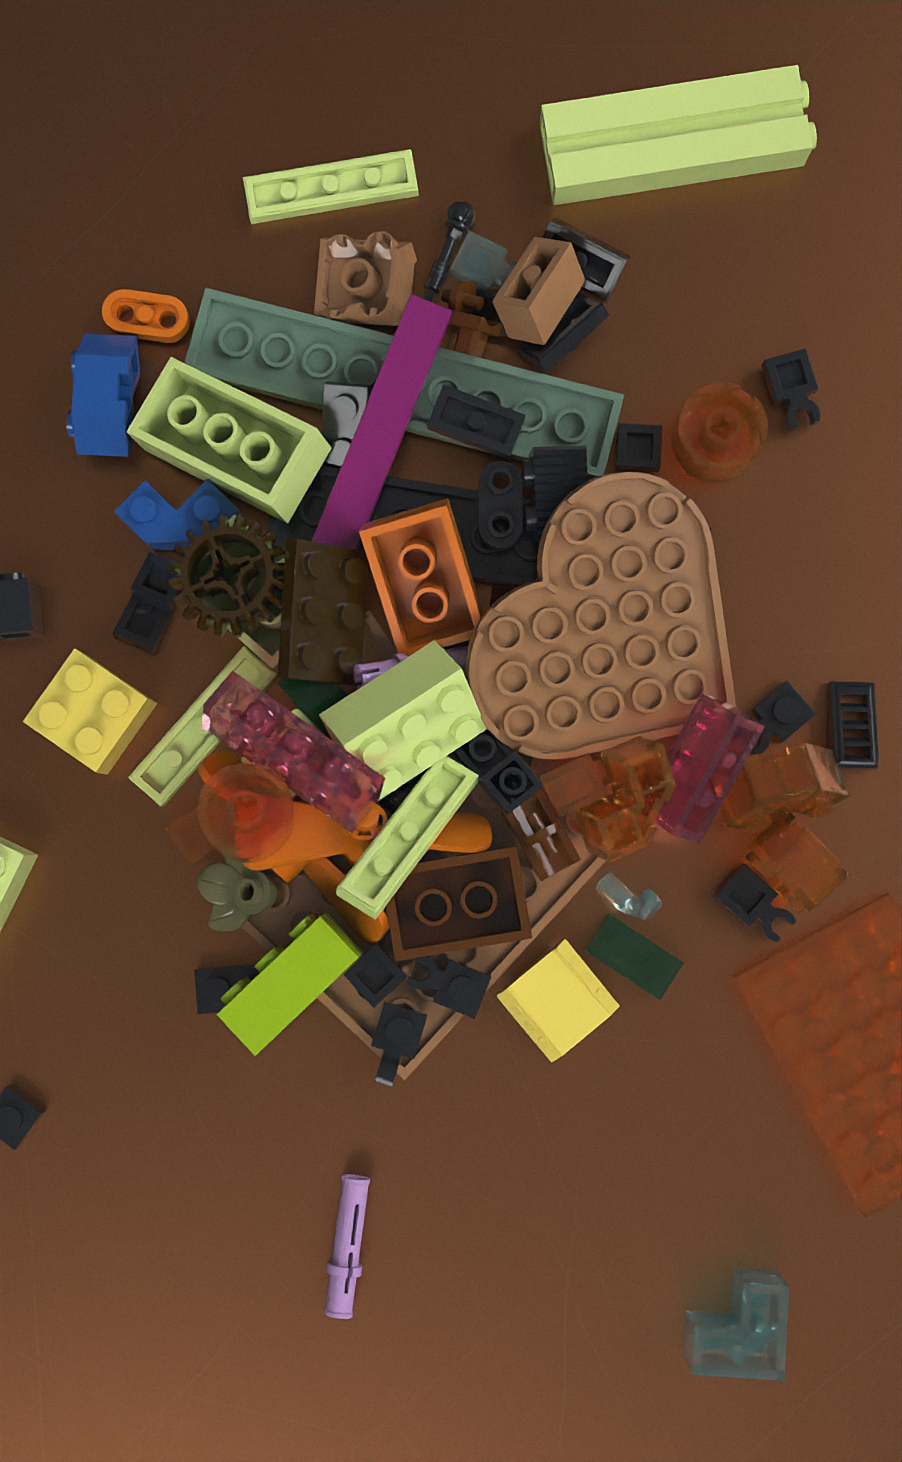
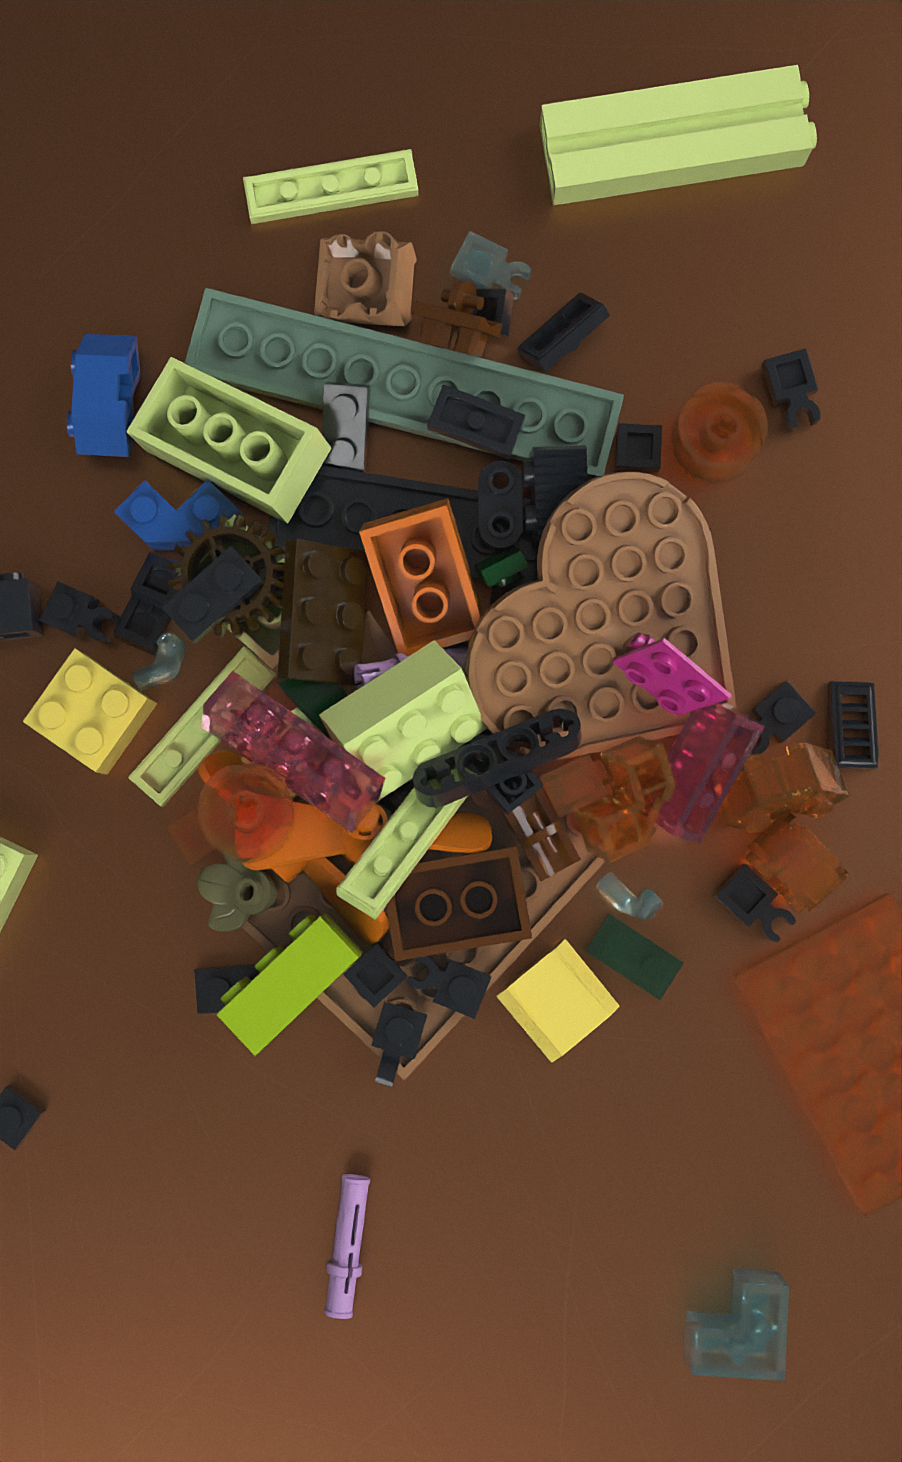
orange plate [102,289,190,343] -> none
magenta tile [311,294,453,550] -> none
black piece [422,201,476,302] -> none
medium nougat brick [492,237,585,345] -> none
black slope [542,218,630,300] -> none
none -> black plate [39,581,121,644]
none -> clear light blue arm [132,632,186,691]
none -> black plate [161,546,264,644]
none -> black beam [413,708,582,808]
none -> dark green plate [474,546,529,588]
none -> dark pink hinge [612,632,732,716]

